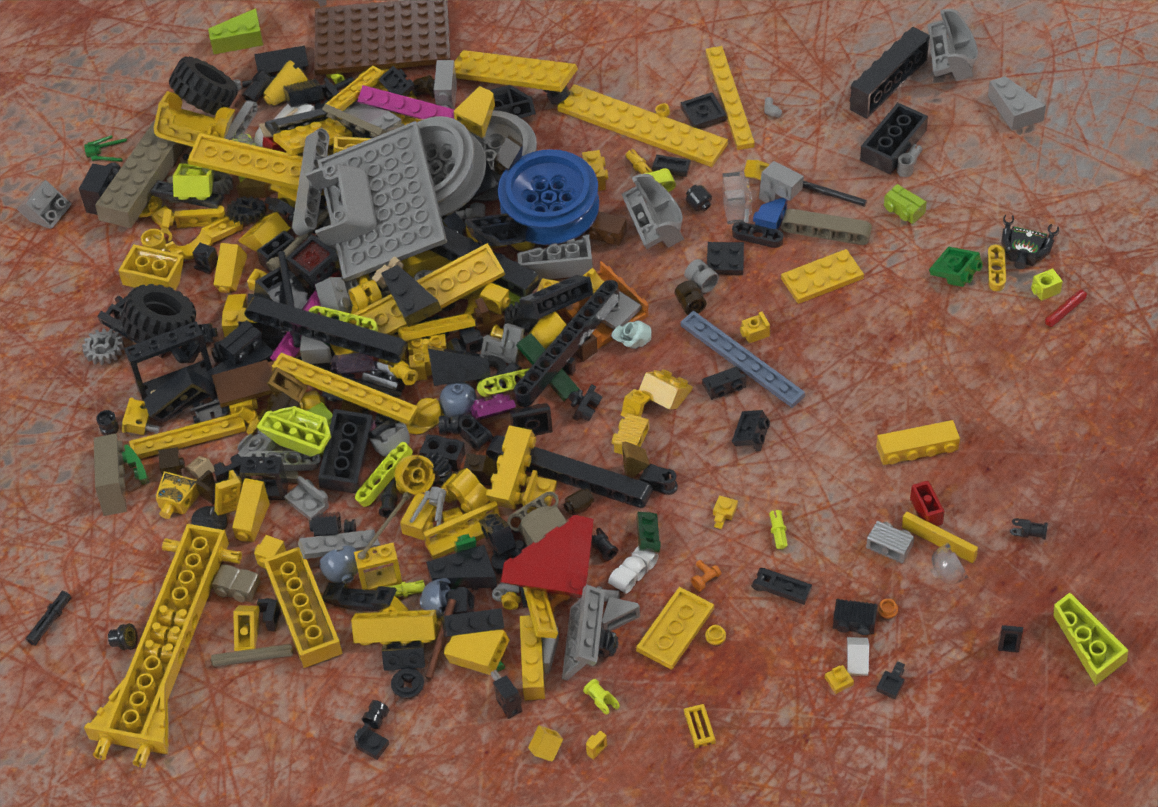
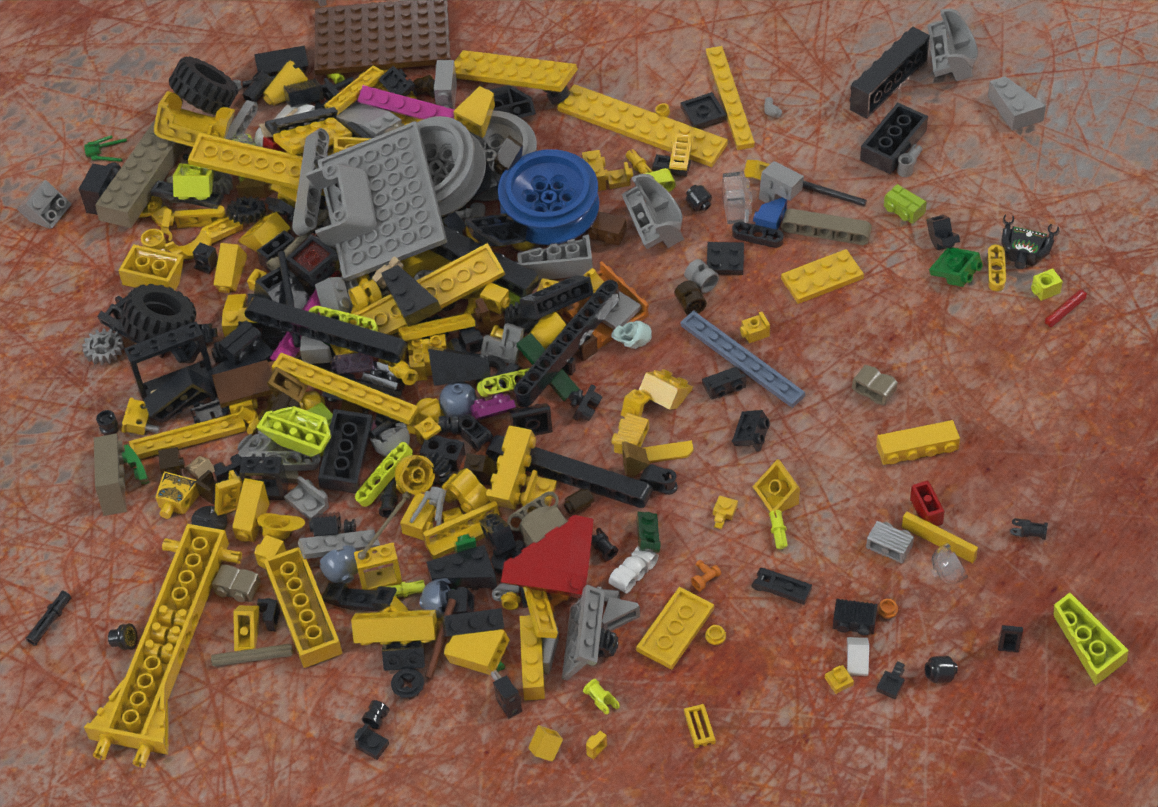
lime wedge [208,8,263,54] -> none
dark tan plate [322,104,387,138] -> none
none -> yellow piece [257,513,305,540]
none -> yellow bracket [415,416,441,445]
none -> yellow bracket [608,162,633,189]
none -> yellow piece [642,440,694,463]
none -> yellow slope [669,134,692,171]
none -> yellow slope [752,459,800,515]
none -> dark tan brick [852,365,898,406]
none -> black head [924,655,958,683]
none -> black brick [926,215,960,250]

